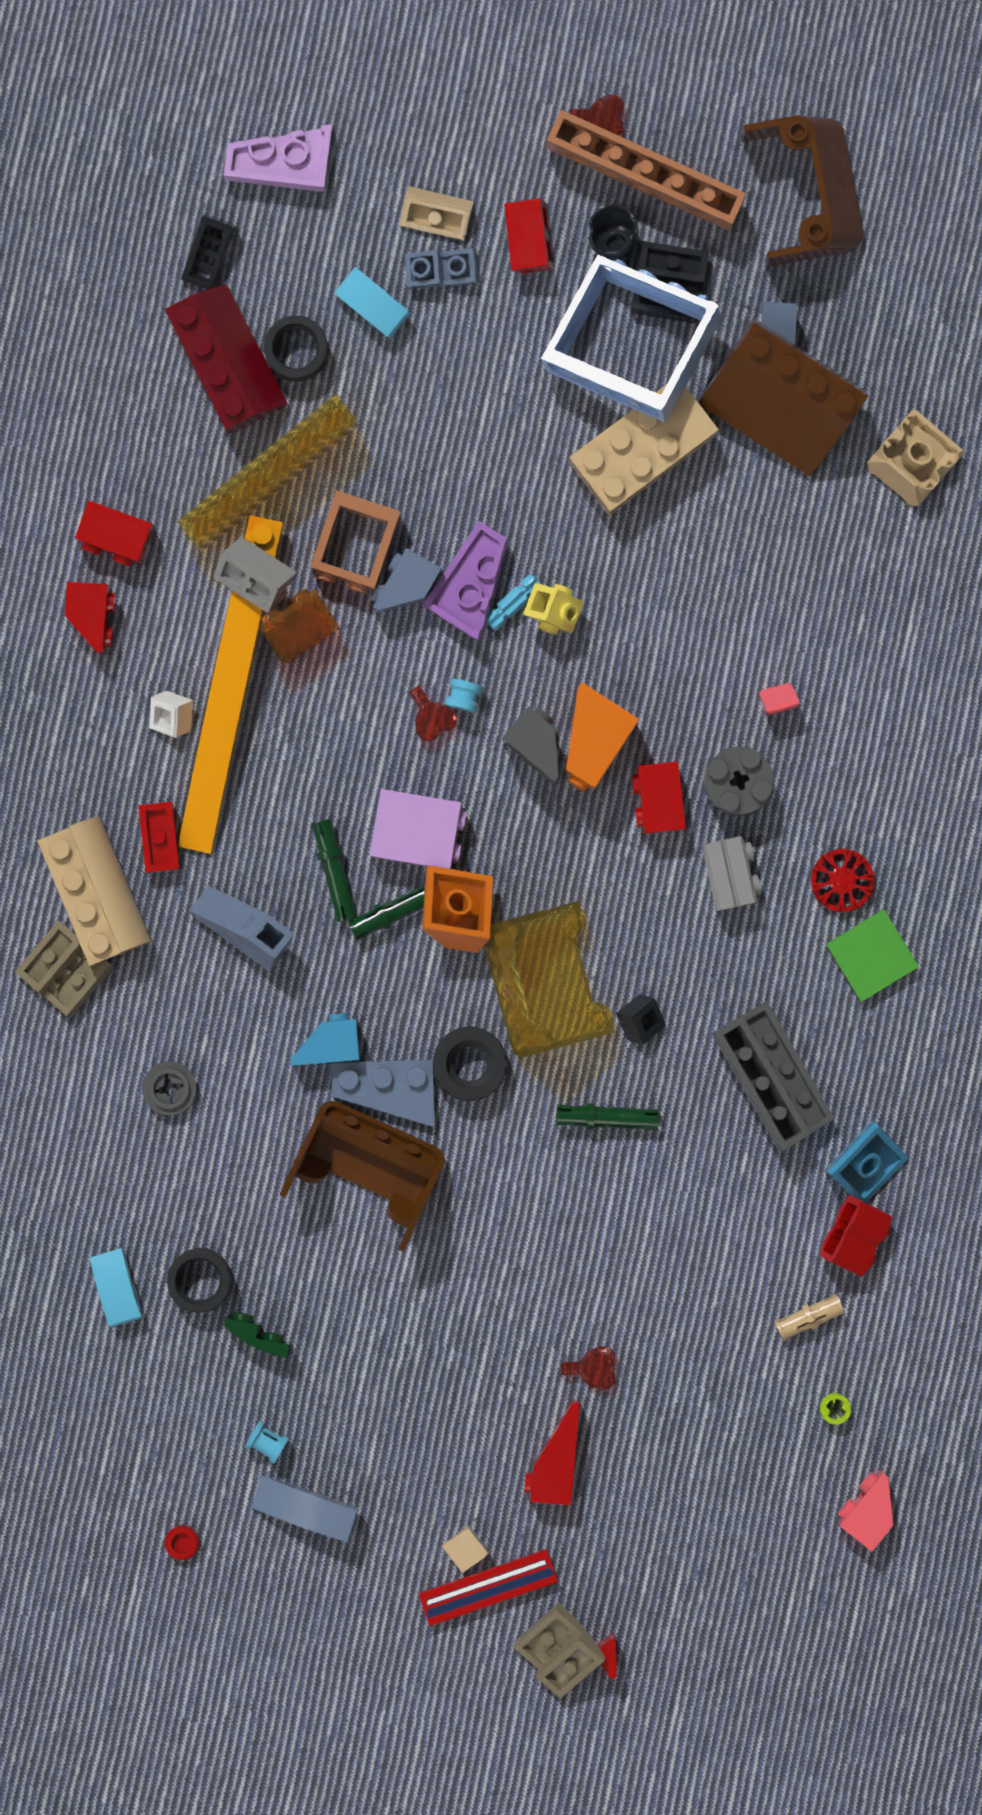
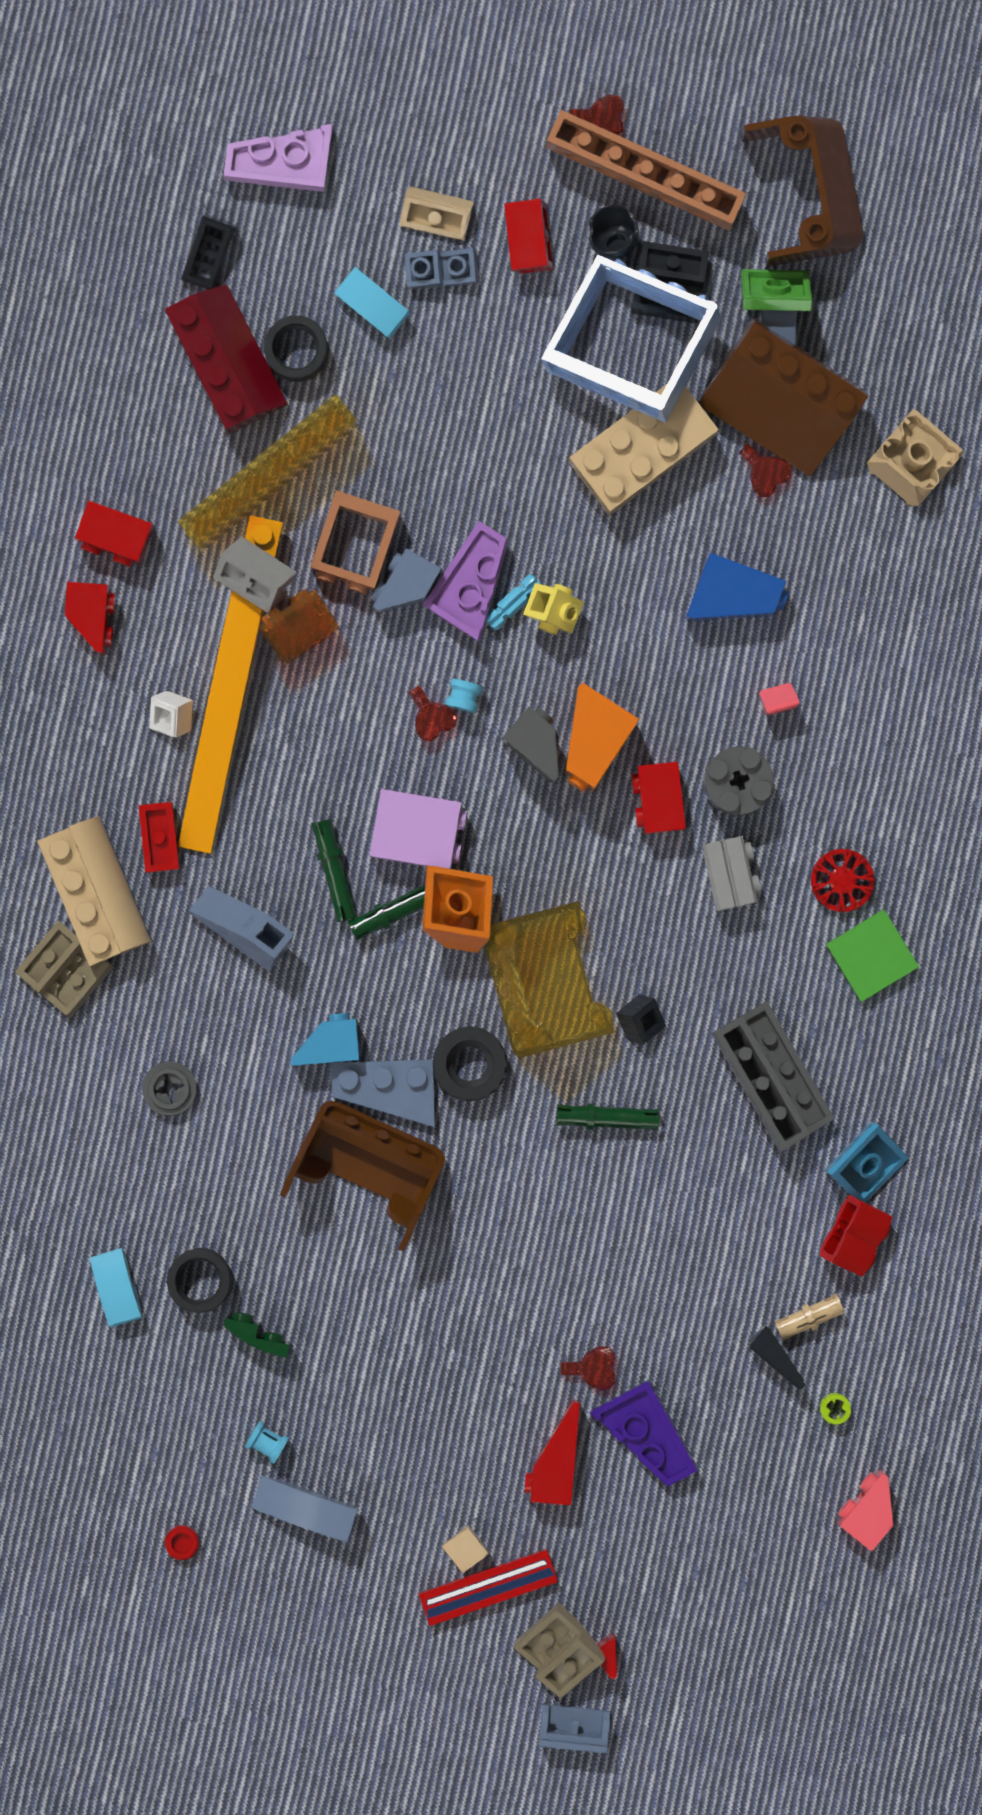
none -> sand blue hinge [539,1703,610,1754]
none -> dark purple wing [589,1379,699,1487]
none -> blue slope [685,552,789,621]
none -> clear red rock [739,443,792,497]
none -> bright green tile [741,269,812,311]
none -> black slope [748,1324,806,1390]

